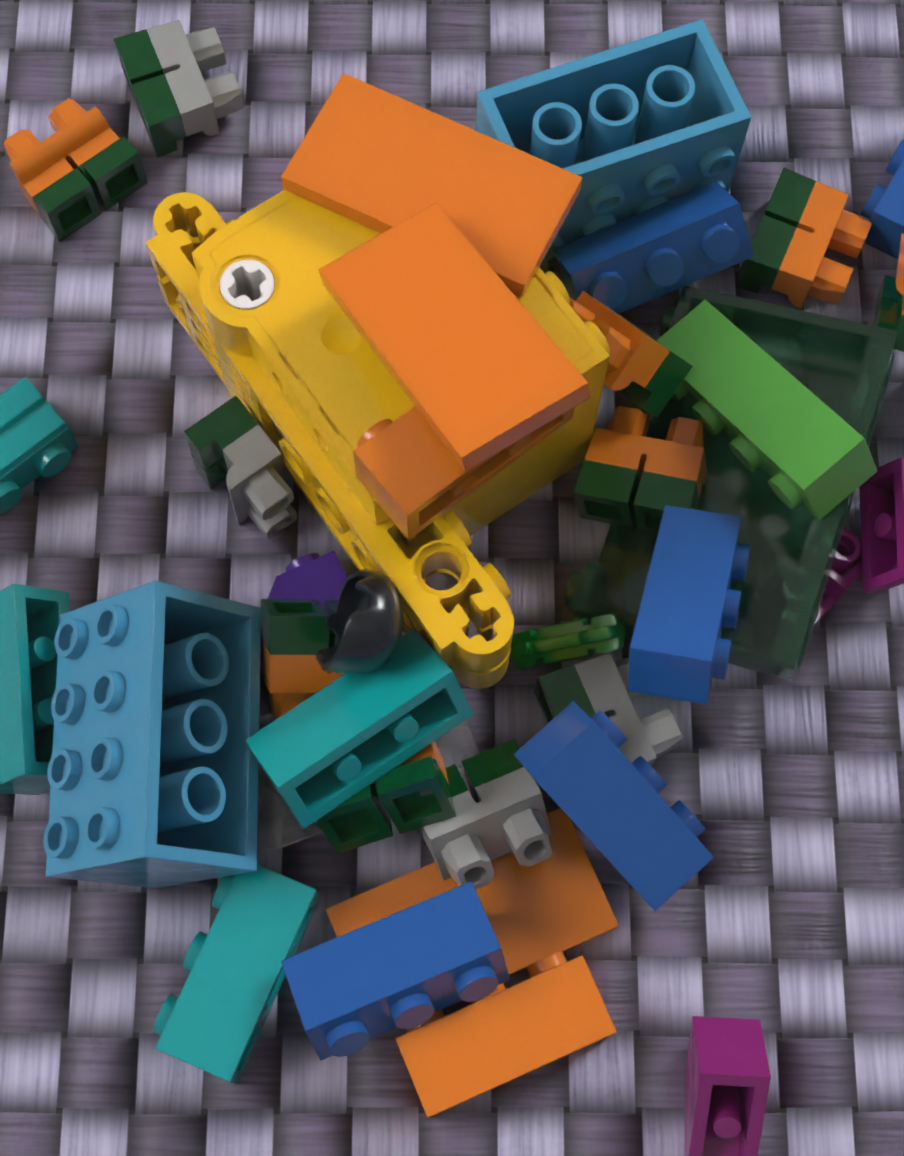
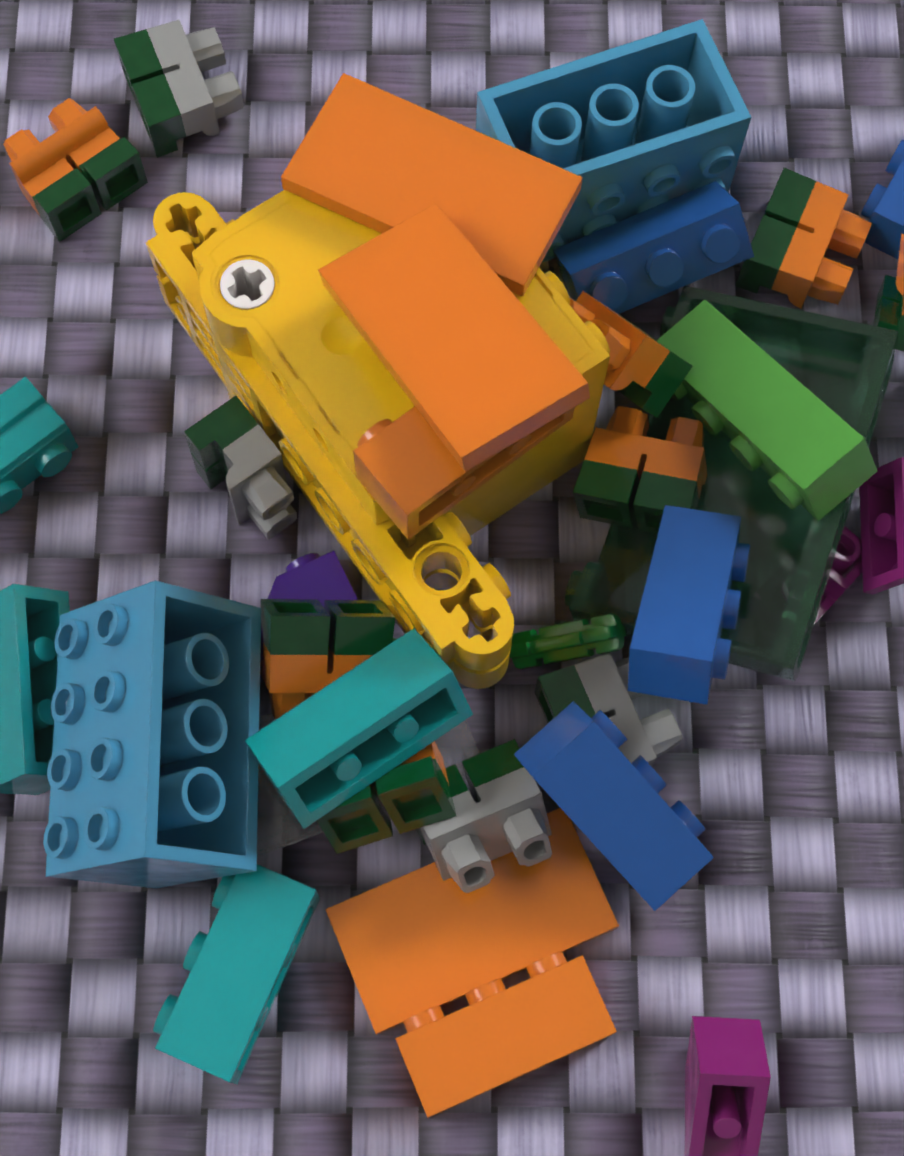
blue brick [281,882,510,1061] -> none
black hair [316,569,404,674] -> none

